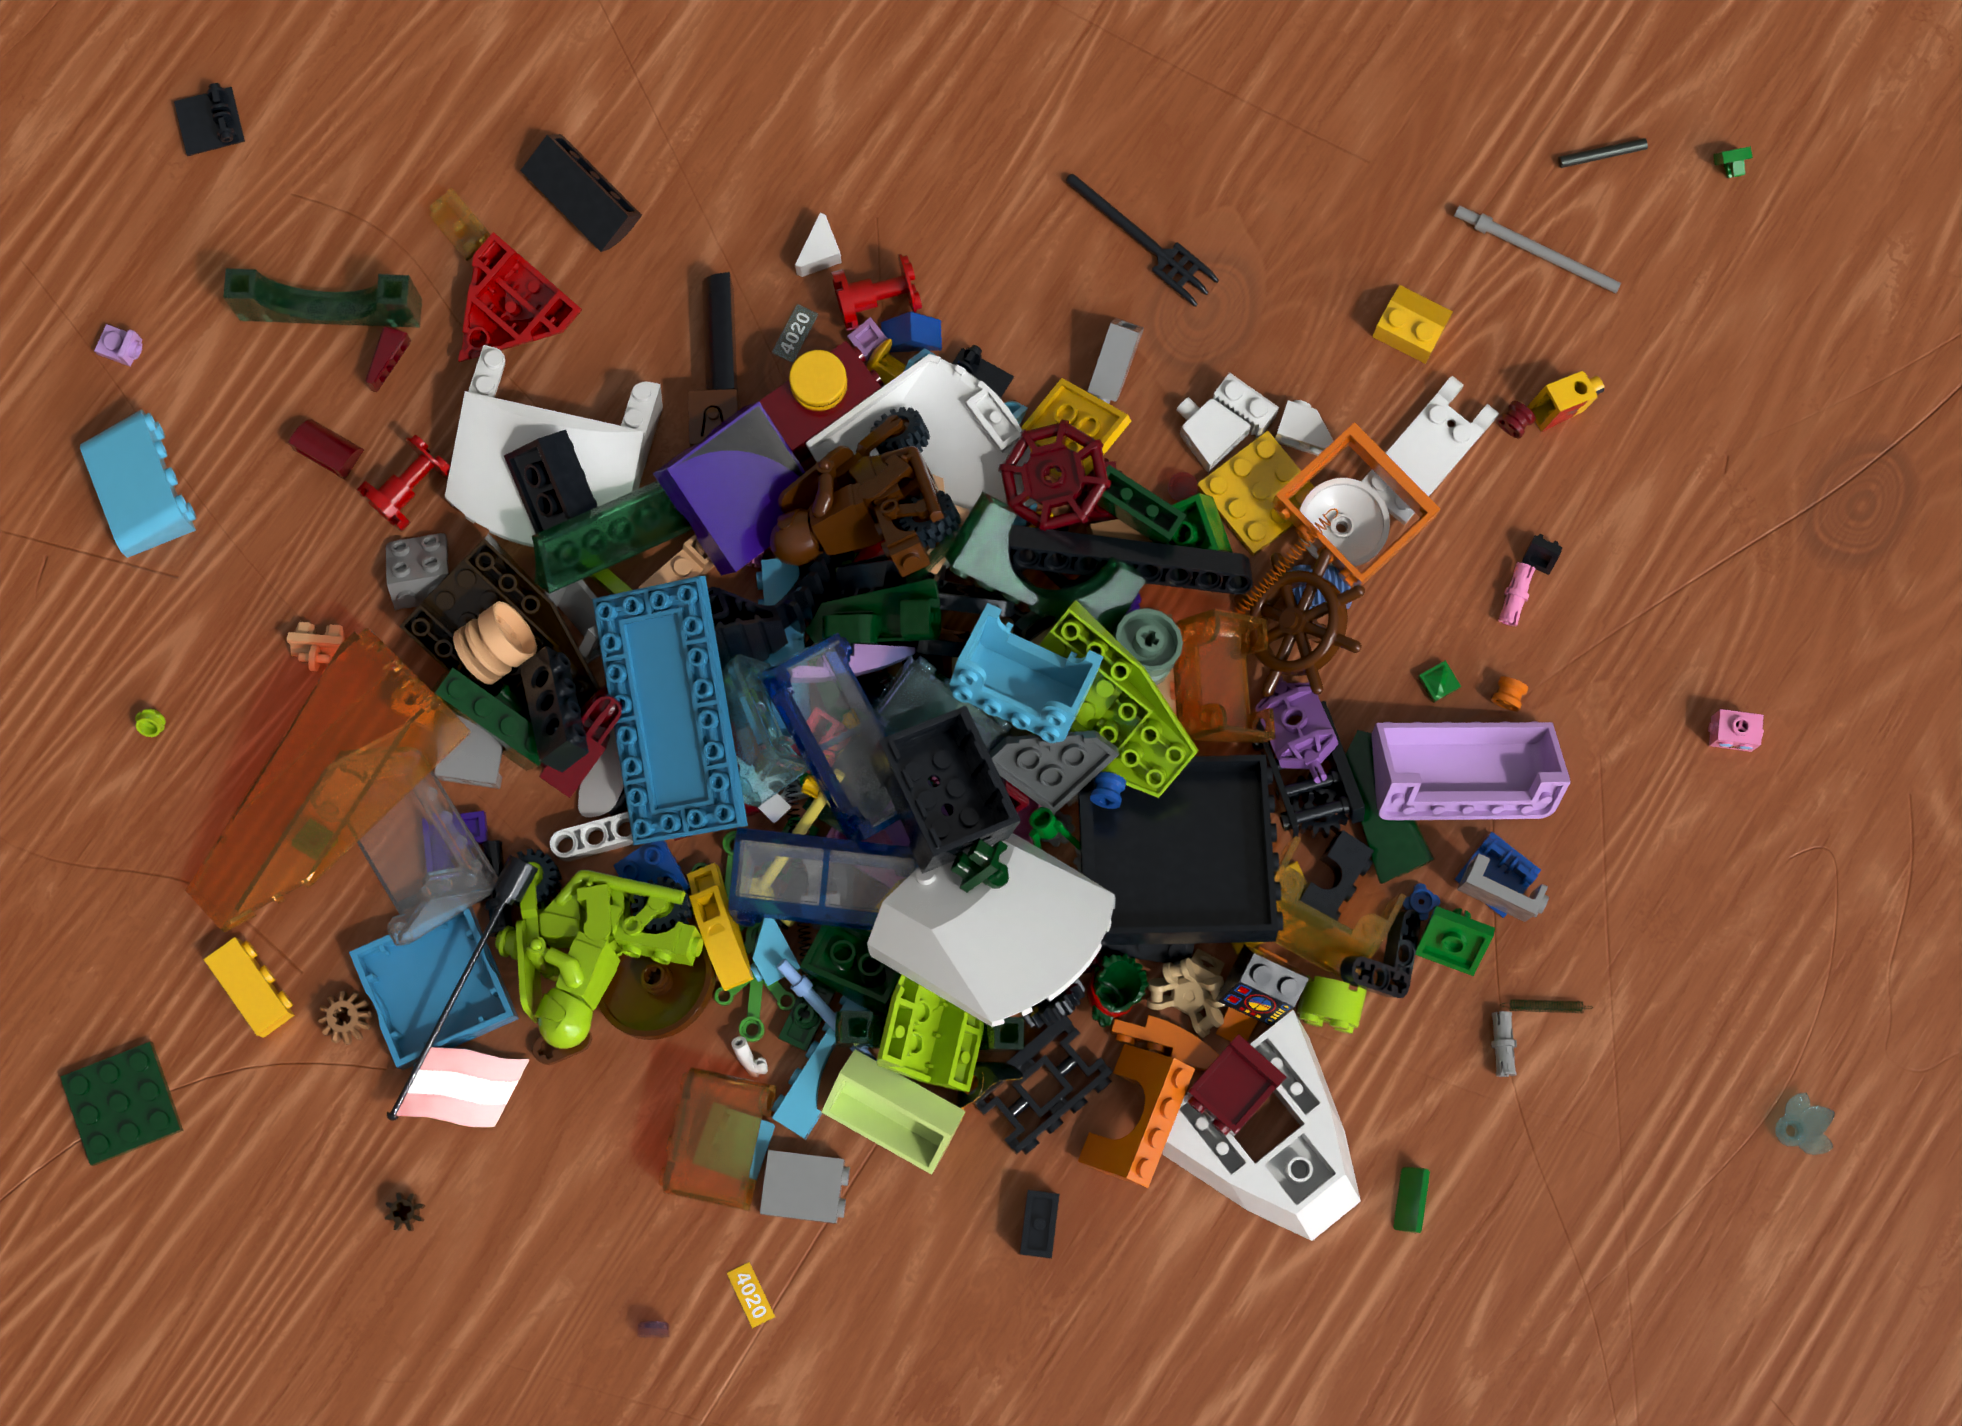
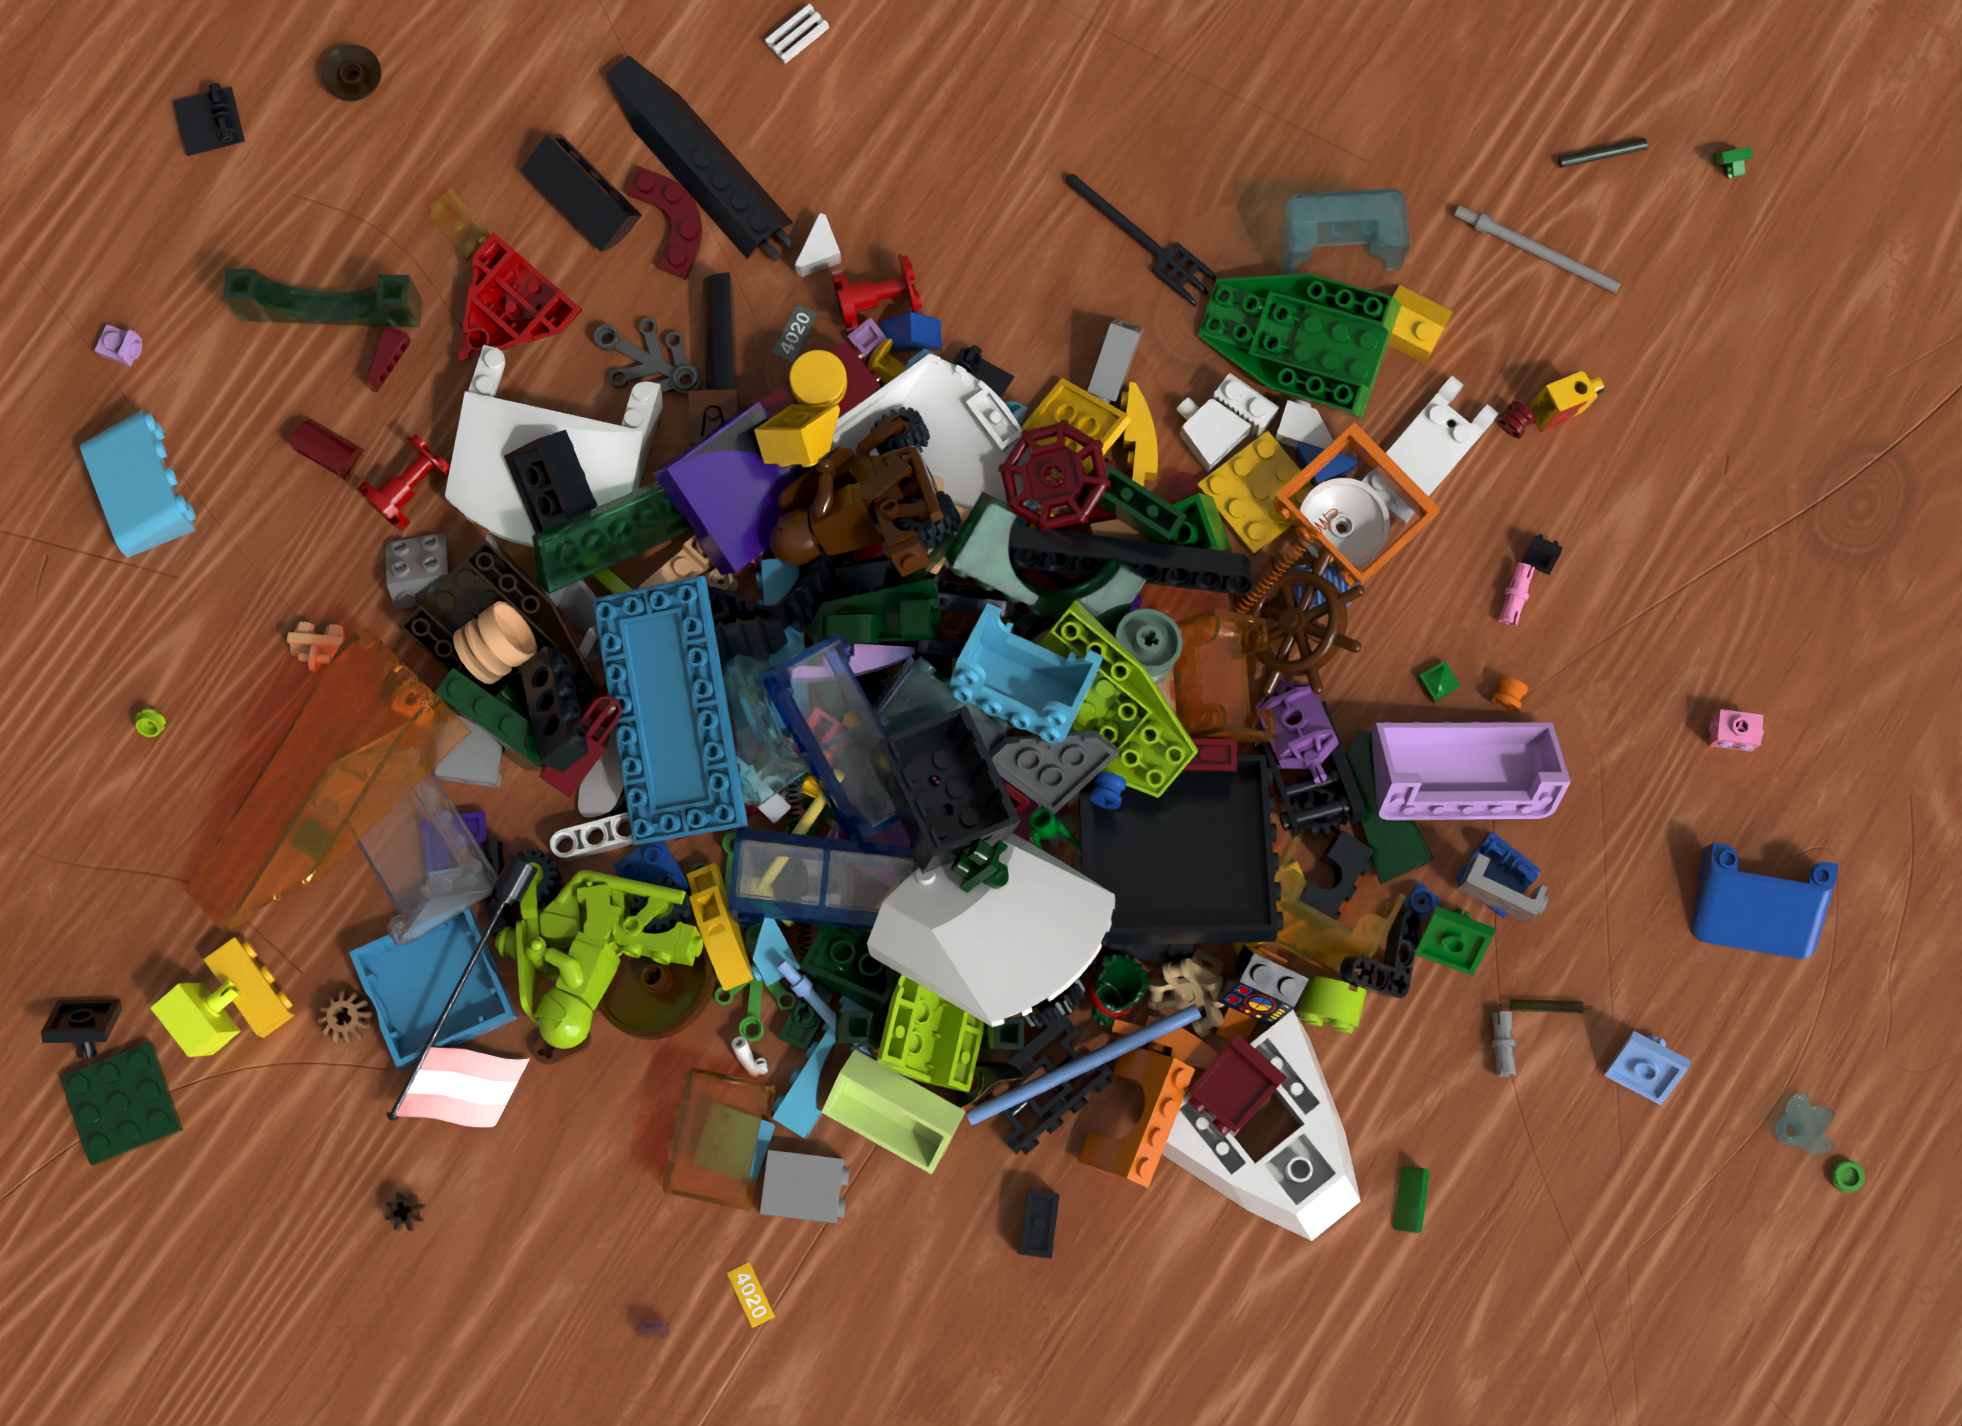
none -> black tile [41,999,122,1059]
none -> neon yellow brick [151,979,241,1057]
none -> dark brown dish [322,45,381,102]
none -> dark grey plant [594,318,701,395]
none -> black hinge [606,56,794,262]
none -> dark red plate [627,166,703,280]
none -> tan plate [704,568,739,592]
none -> yellow slope [754,404,840,467]
none -> white tile [765,3,829,64]
none -> medium blue piece [965,1003,1201,1125]
none -> yellow slope [1118,382,1158,487]
none -> dark red panel [1182,739,1237,772]
none -> green wedge [1197,273,1401,419]
none -> clear light blue windscreen [1278,189,1410,275]
none -> blue slope [1295,441,1358,487]
none -> light blue tile [1604,1031,1691,1105]
none -> blue windscreen [1692,842,1838,959]
none -> bright green tile [1830,1161,1865,1193]

